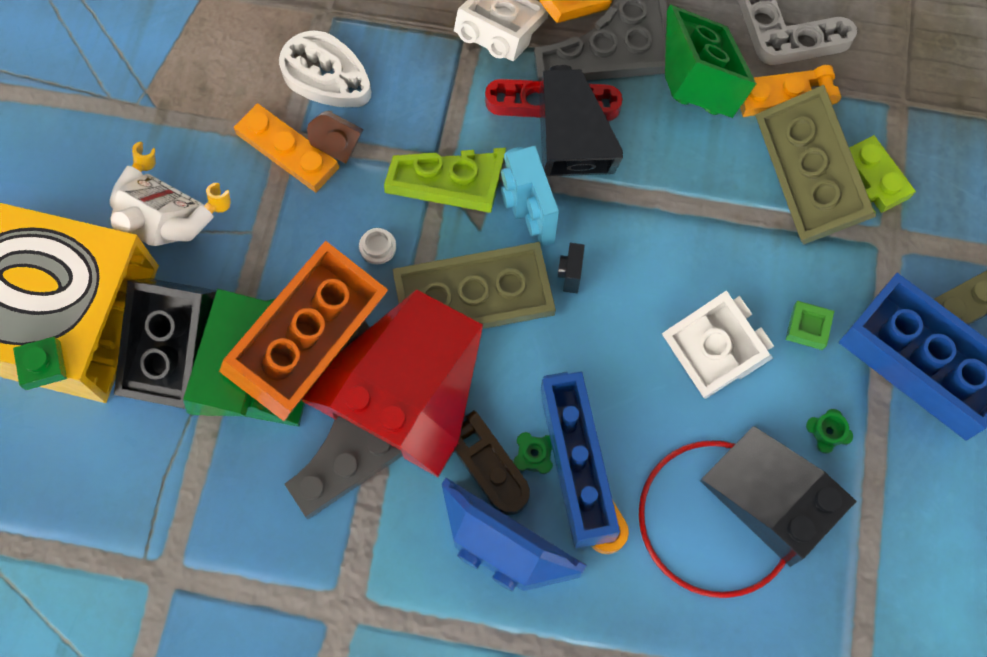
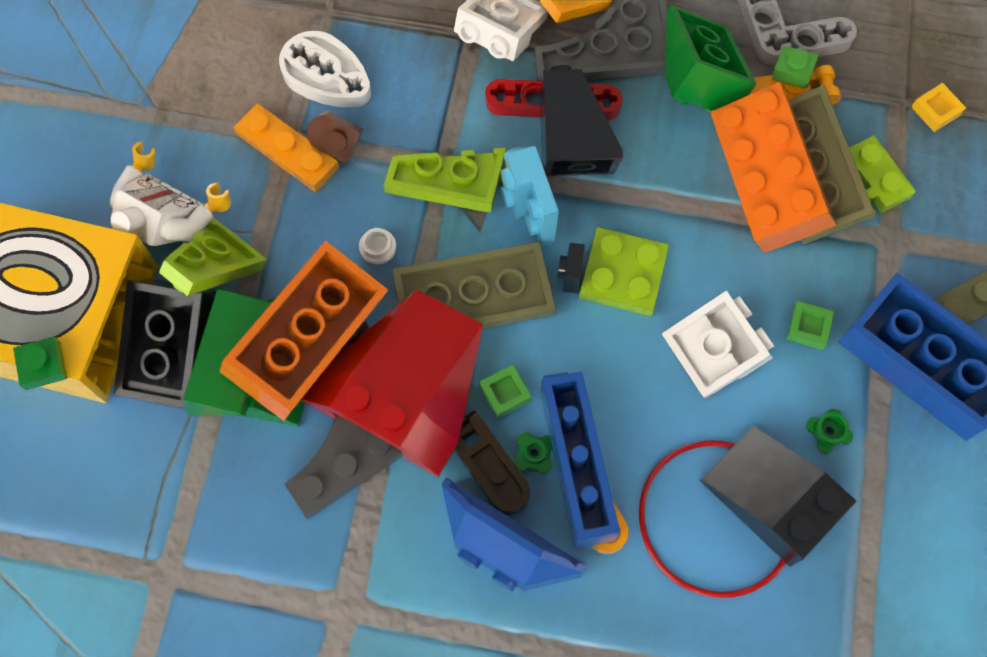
none -> lime wing [159,218,267,296]
none -> bright green plate [479,365,532,419]
none -> lime plate [579,227,669,316]
none -> orange brick [710,82,836,253]
none -> bright green plate [772,46,819,89]
none -> yellow plate [911,83,966,132]

